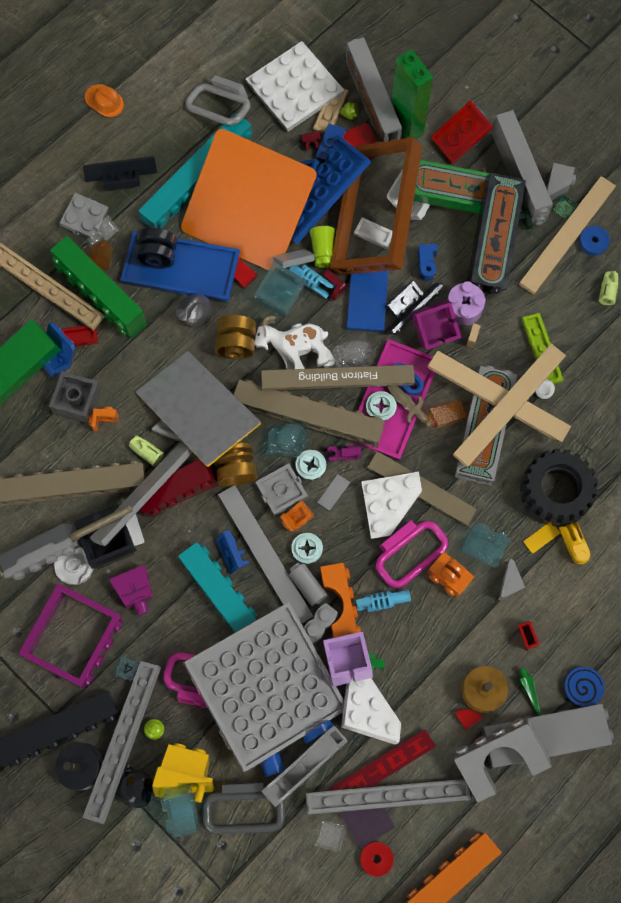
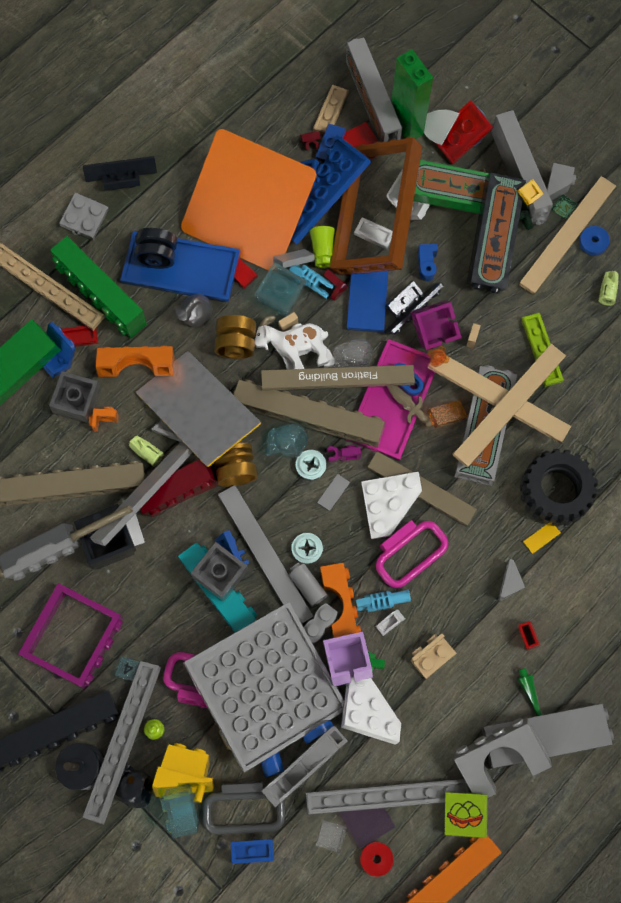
white tile [54,547,94,585] -> none
orange piece [85,84,124,117] -> none
clear plate [87,215,119,245] -> none
clear orange bracket [91,241,115,270] -> none
magenta torso [109,565,153,616] -> none
teal brick [138,112,252,228] -> none
light grey bar [185,75,250,126] -> none
white plate [245,41,344,132] -> none
light grey plate [255,463,308,516] -> none
orange bracket [280,501,314,531] -> none
dark red tile [326,729,436,791] -> none
lime plate [340,101,359,120] -> none
light aqua gear [366,391,397,420] -> none
orange brick [428,552,475,598] -> none
lavender brick [447,282,486,326] -> none
red tile [454,709,483,730] -> none
clear light blue bracket [461,523,511,569] -> none
pearl gold wheel [461,666,508,713] -> none
white tile [535,379,555,399] -> none
yellow arm [559,522,591,564] -> none
blue tile [563,667,604,707] -> none
none -> orange arch [96,346,174,377]
none -> flat silver brick [191,542,248,602]
none -> blue panel [231,839,274,864]
none -> tan tile [278,312,298,332]
none -> white piece [376,610,405,636]
none -> tan bracket [410,634,457,679]
none -> white sticker [424,109,460,145]
none -> clear orange plate [427,346,449,367]
none -> lime tile [445,792,488,838]
none -> yellow tile [517,179,543,206]

